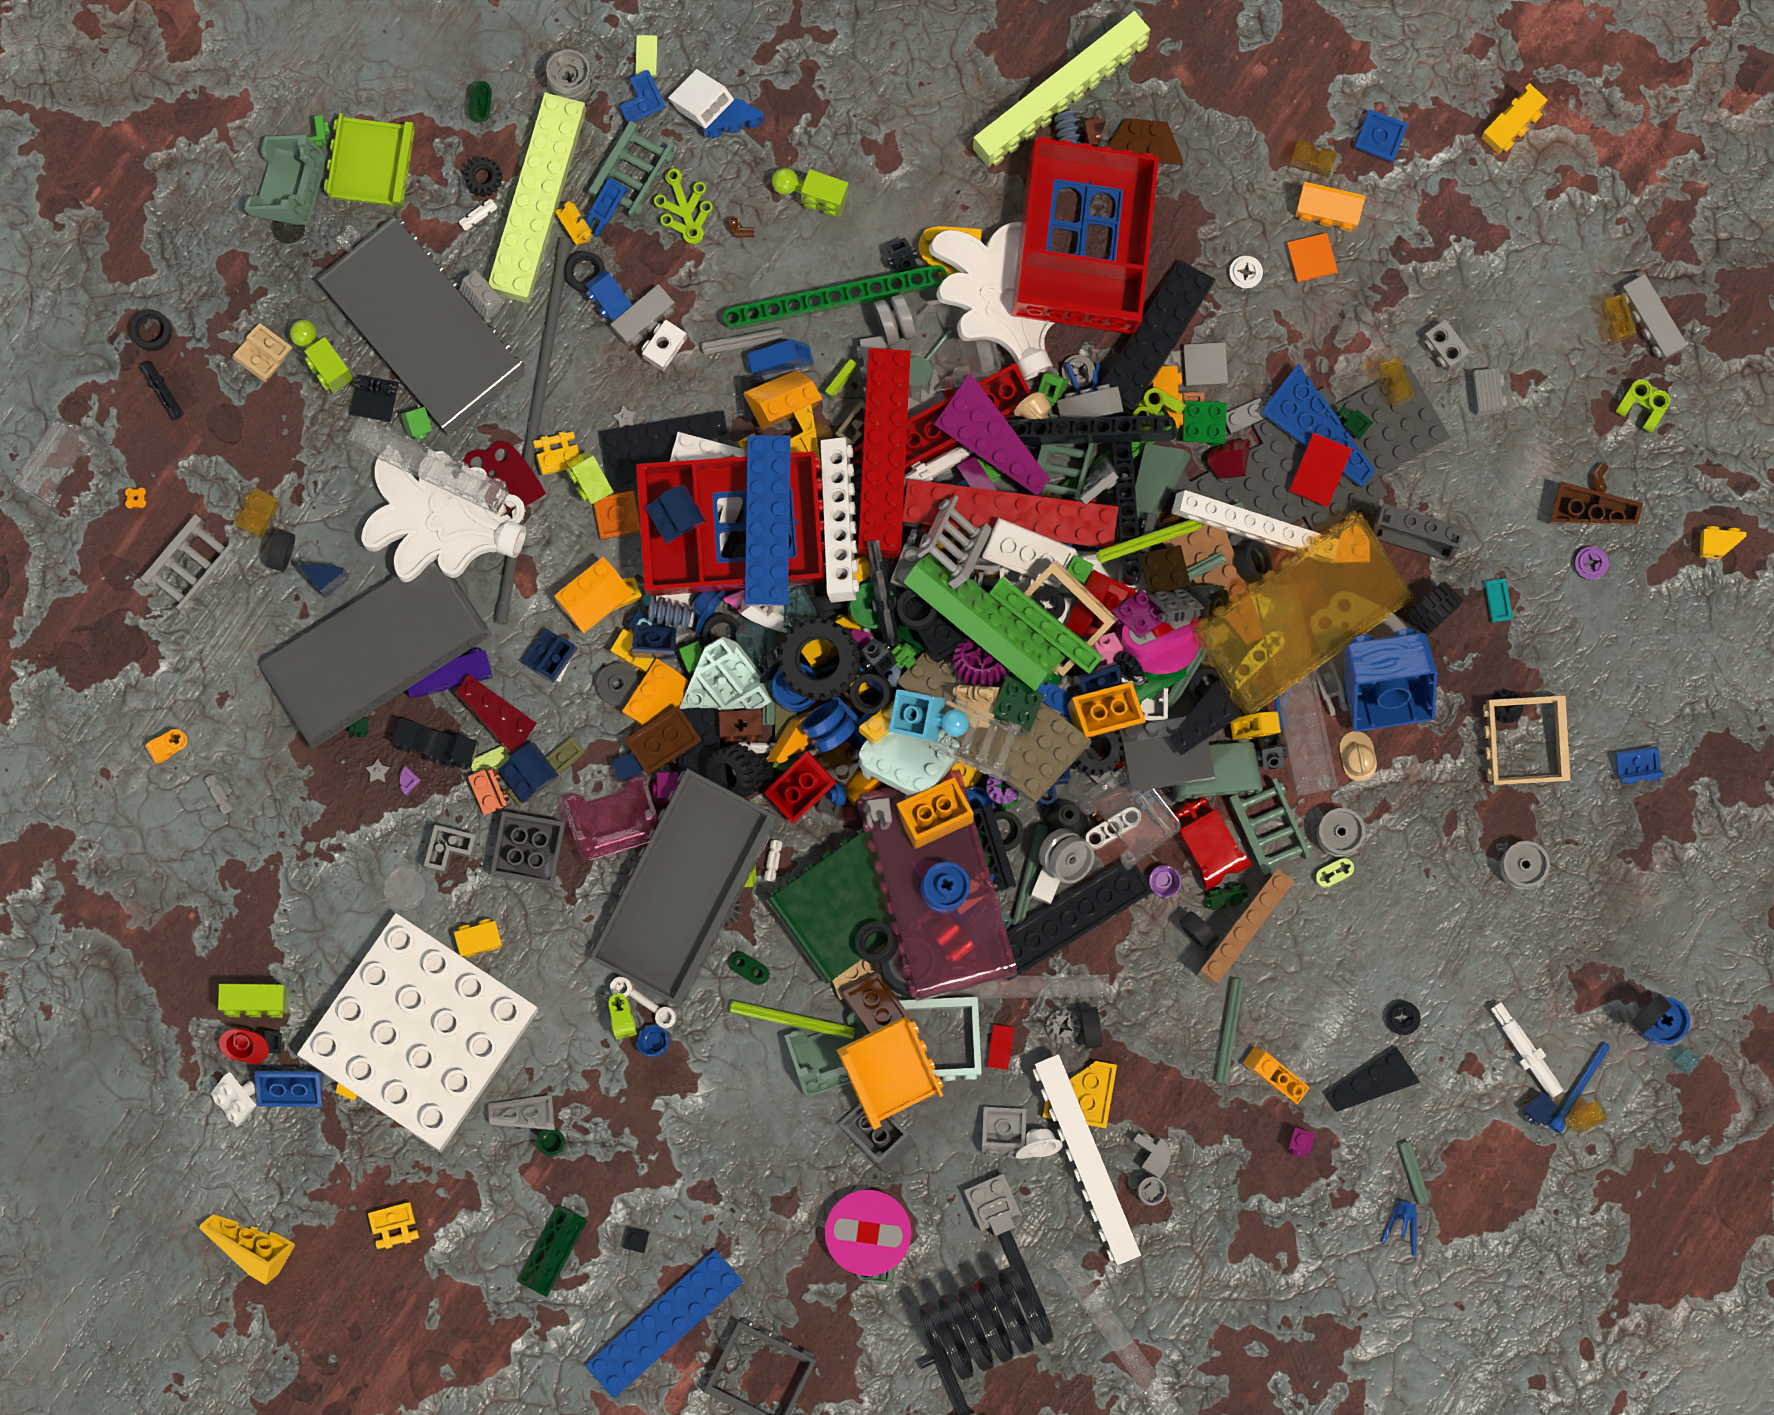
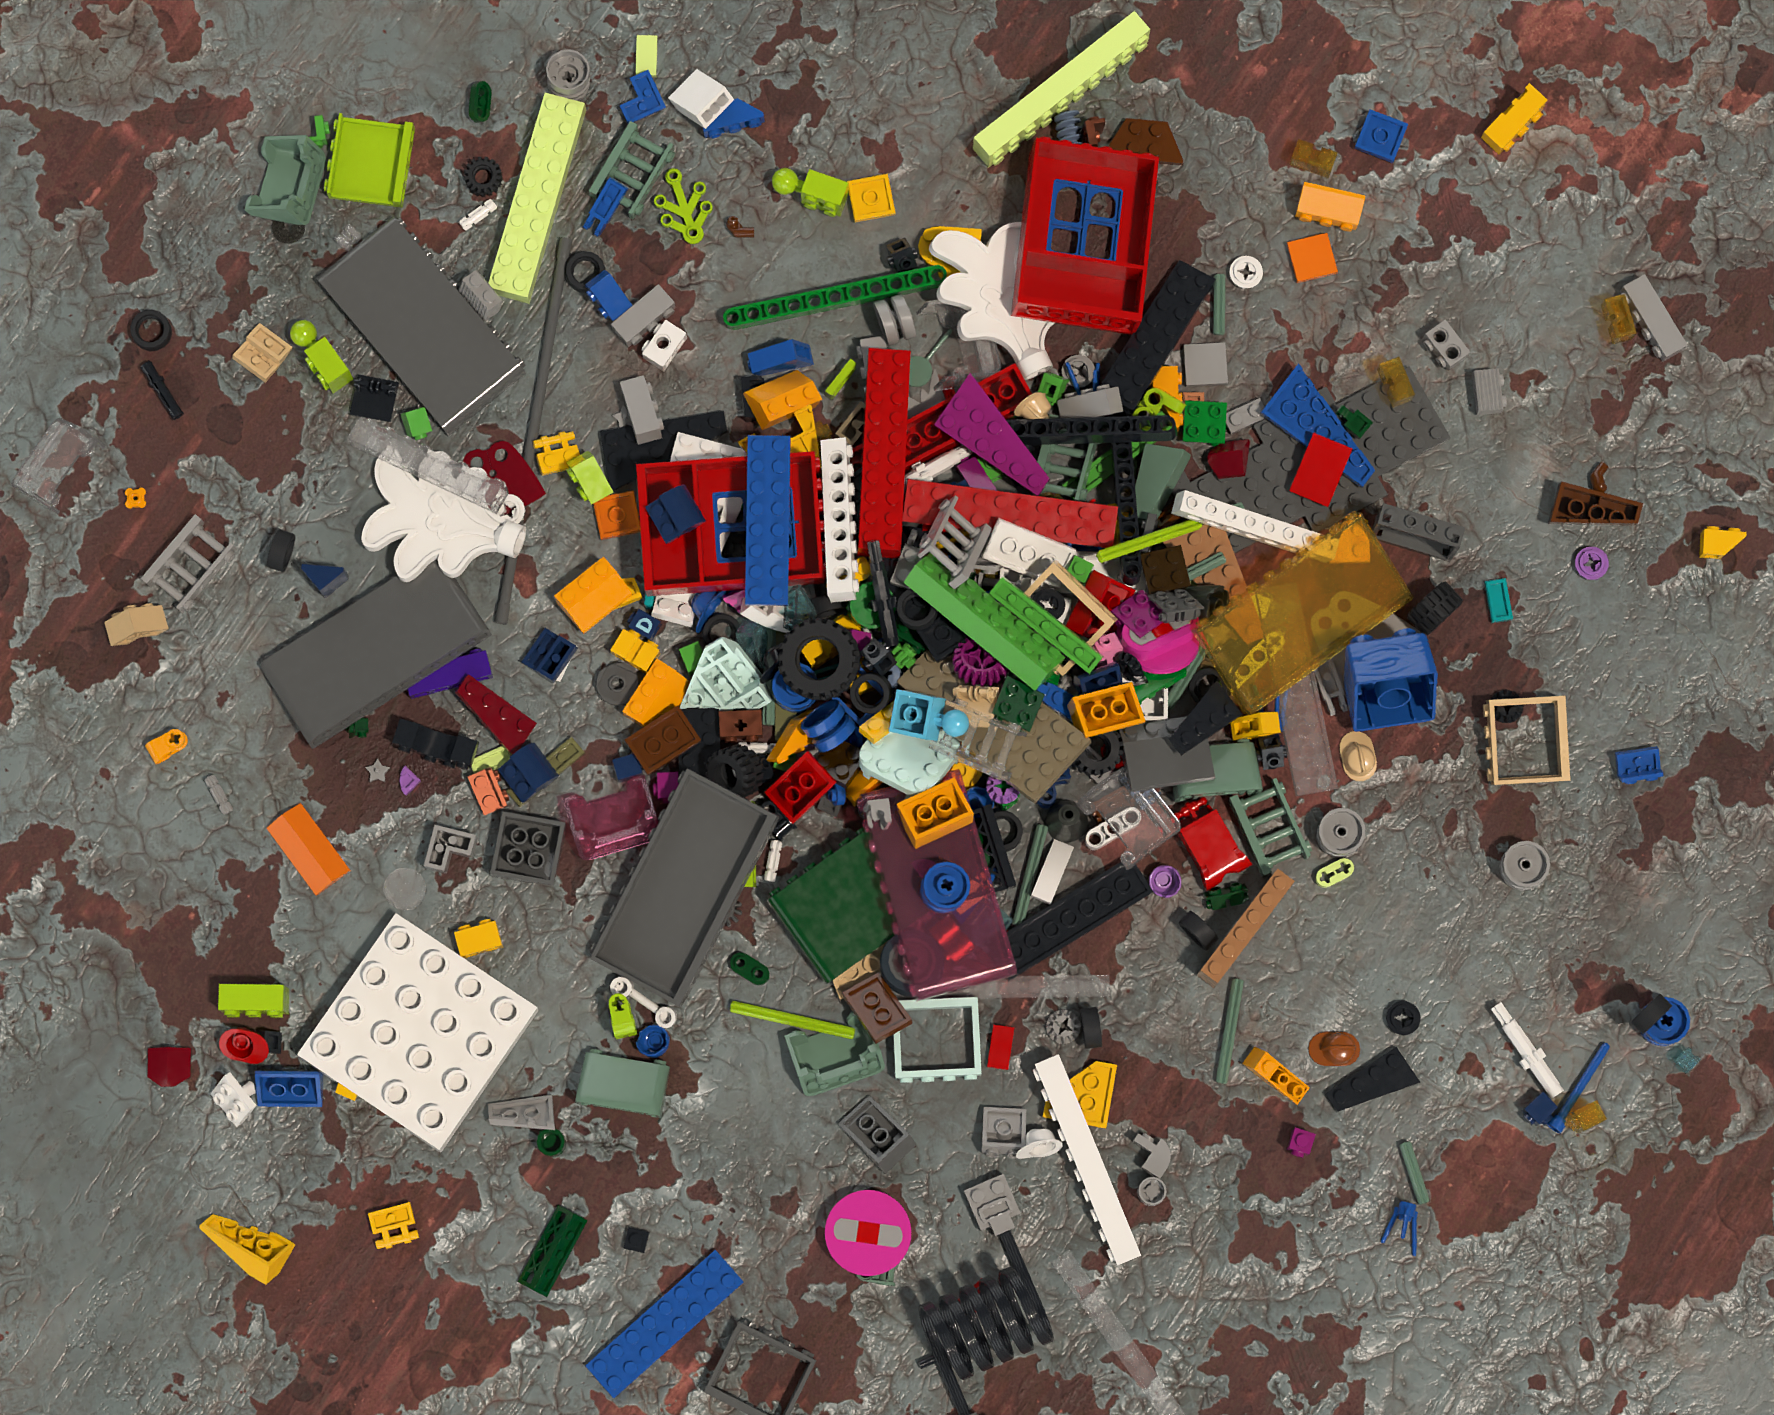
clear yellow brick [236,488,281,540] -> none
yellow hinge [555,201,592,245] -> none
dark blue slope [632,625,677,660] -> none
sand blue piece [648,595,694,630] -> none
light grey axle [702,328,784,355] -> none
light orange panel [836,1016,943,1130] -> none
black tyre [855,921,898,965] -> none
light grey wheel [1039,828,1095,884] -> none
light grey wing [1081,457,1119,504] -> none
black tyre [1234,541,1272,583] -> none
lime piece [1615,379,1670,433] -> none
none -> tan brick [104,603,169,646]
none -> dark red slope [147,1047,191,1087]
none -> orange slope [267,803,351,896]
none -> sand green windscreen [575,1049,670,1118]
none -> light grey brick [620,375,664,445]
none -> black piece [761,801,797,842]
none -> yellow plate [847,174,896,223]
none -> sand green axle [1213,274,1225,335]
none -> dark orange piece [1308,1032,1360,1066]

